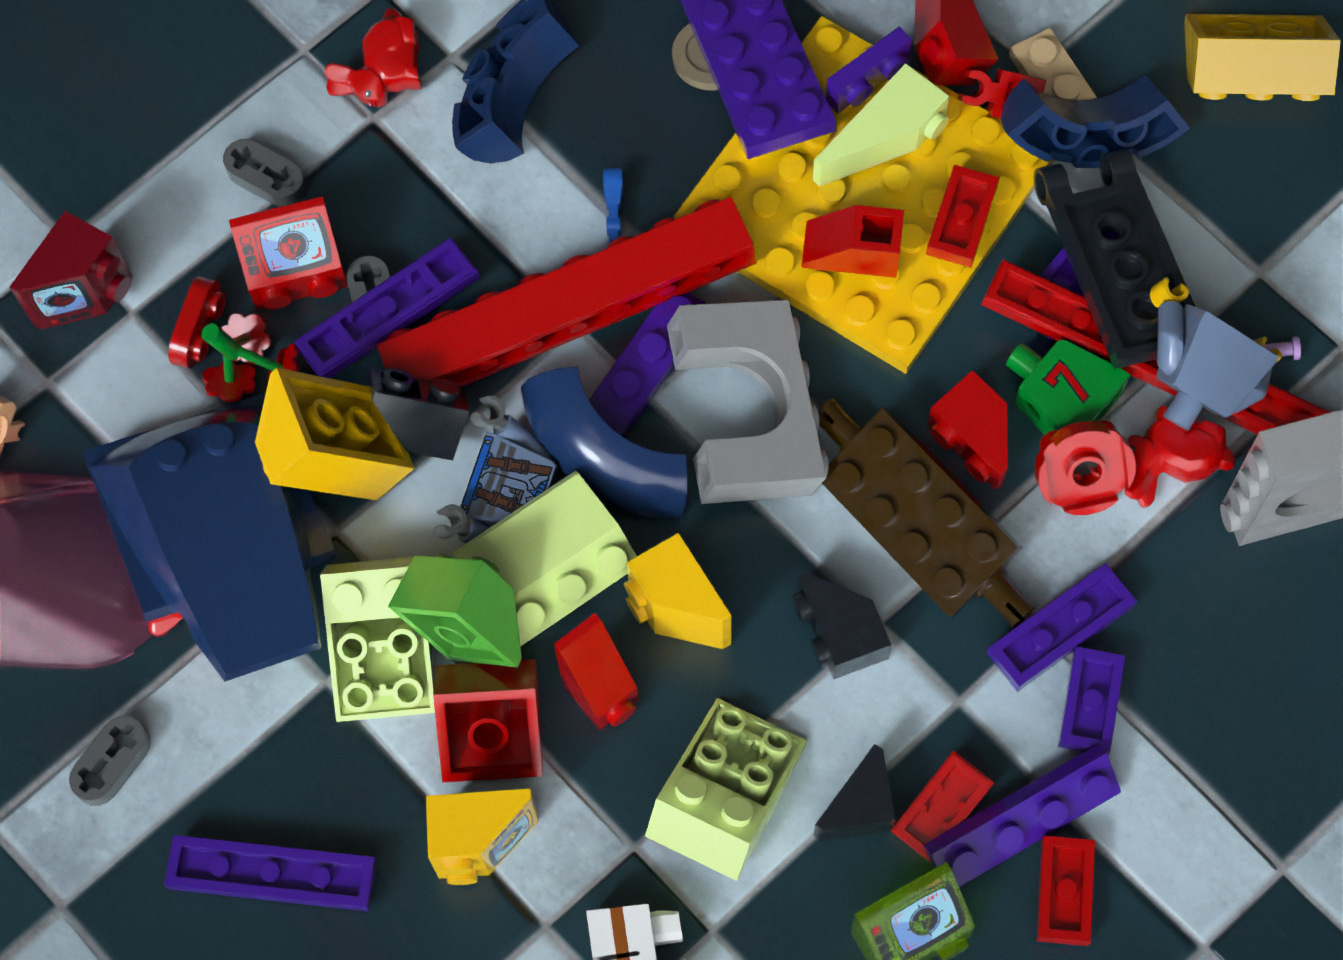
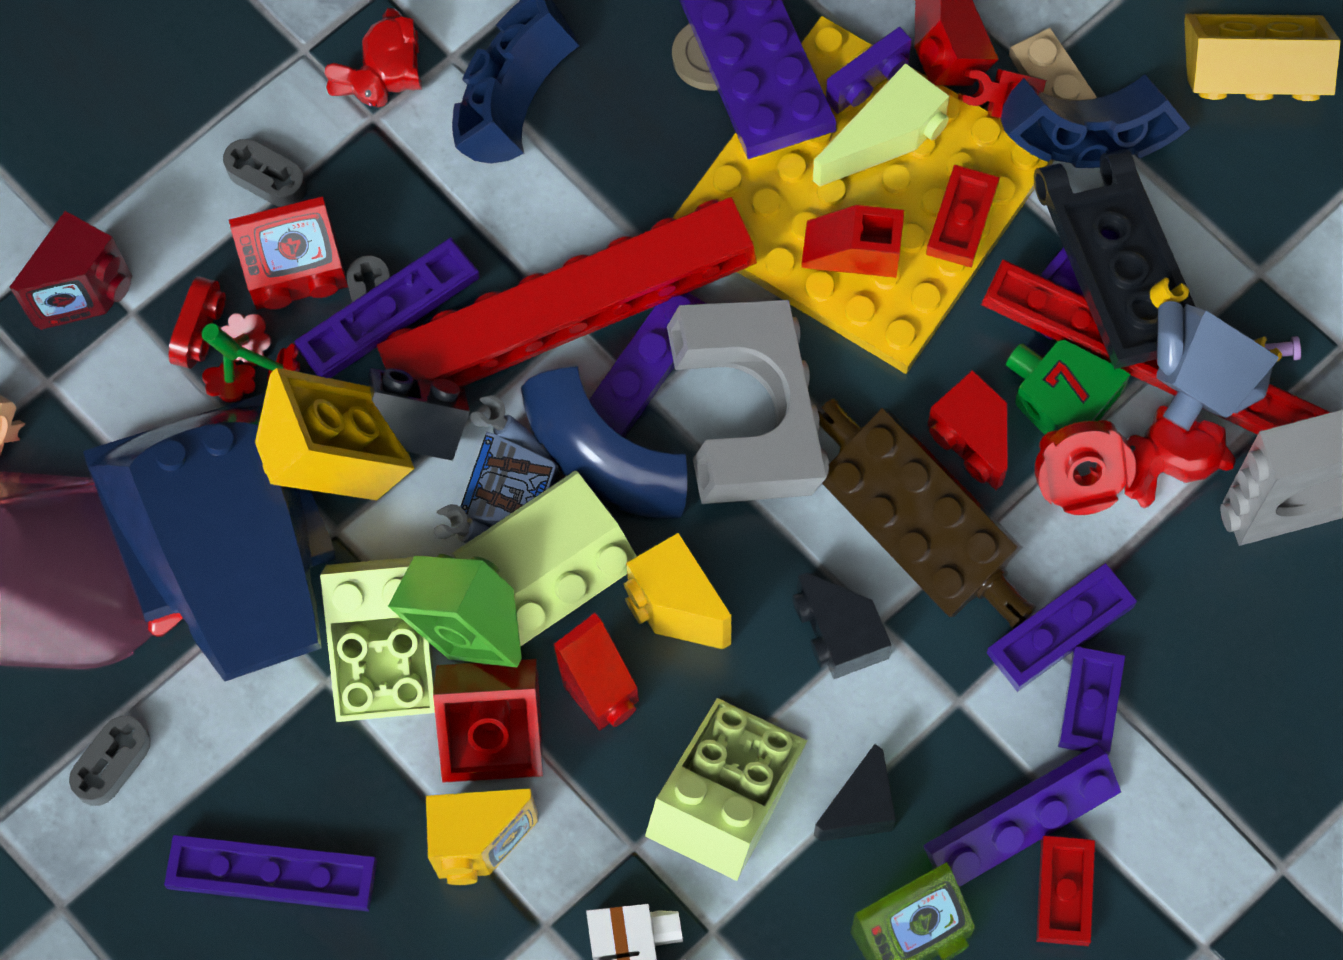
blue piece [603,168,623,244] -> none
red plate [891,751,995,862] -> none

